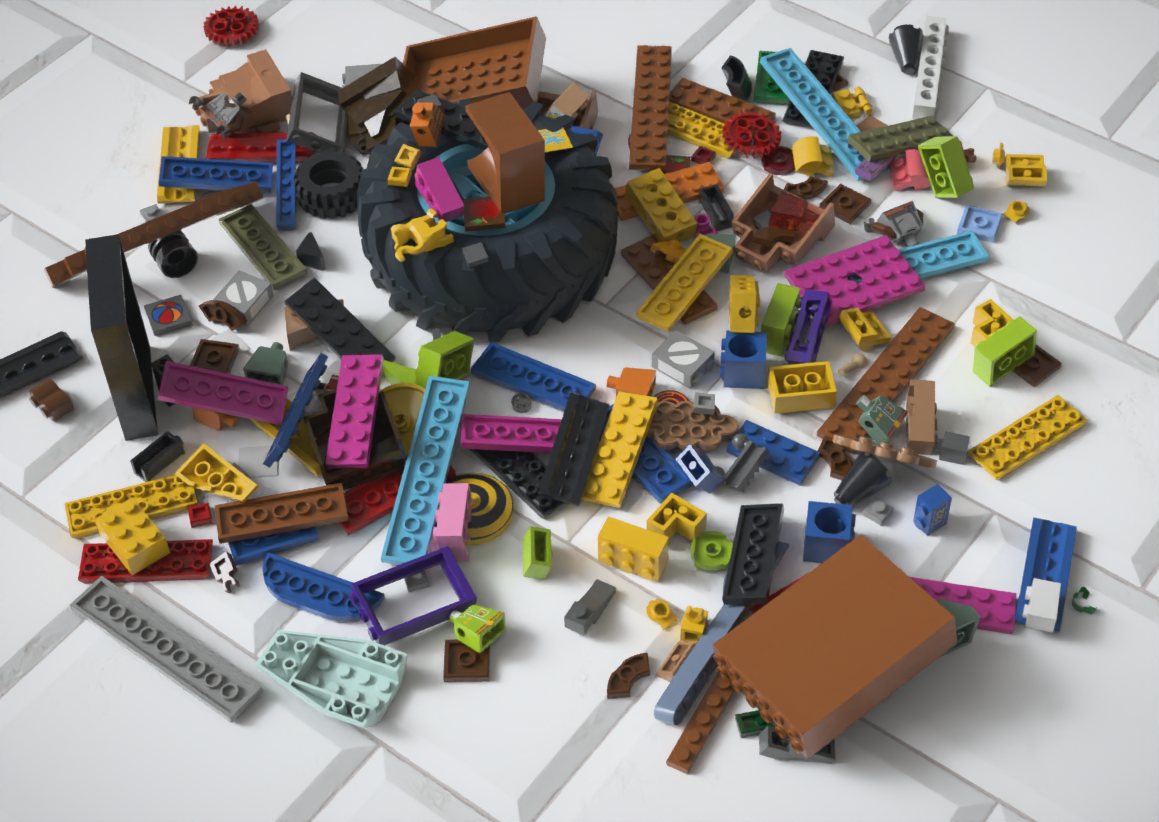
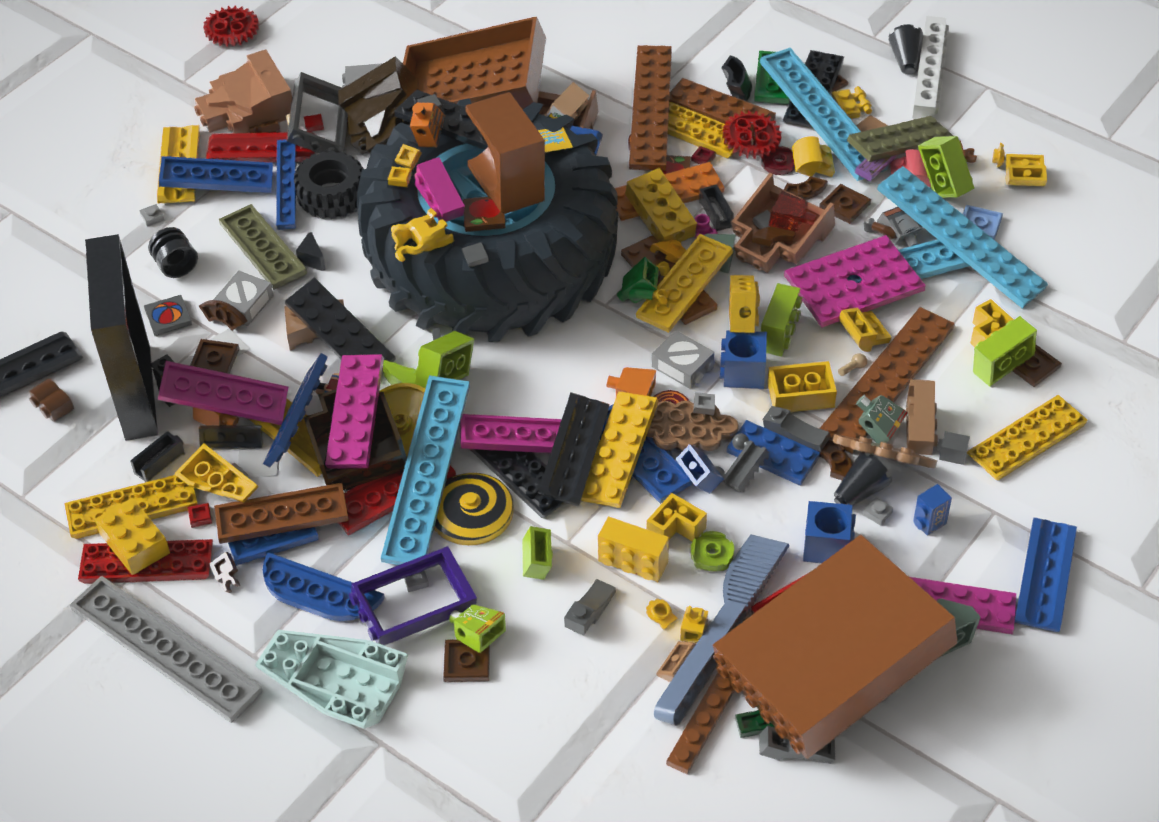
dark orange arch [44,181,264,287] -> none
torso [189,92,247,139] -> none
sand green torso [243,342,288,385] -> none
bright pink wedge [433,483,472,561] -> none
blue plate [471,342,596,411] -> none
clear smoke tile [511,393,532,413] -> none
reddish brown tile [607,652,650,699] -> none
black plate [722,503,785,605] -> none
dark purple brick [785,289,833,365] -> none
yellow animal [1003,200,1030,223] -> none
white brick [1022,578,1061,633] -> none
green piece [1072,587,1097,615] -> none
none -> black hinge [198,425,263,448]
none -> red tile [303,114,324,132]
none -> green torso [617,257,670,304]
none -> dark grey slope [762,406,830,451]
none -> medium azure plate [877,166,1048,309]

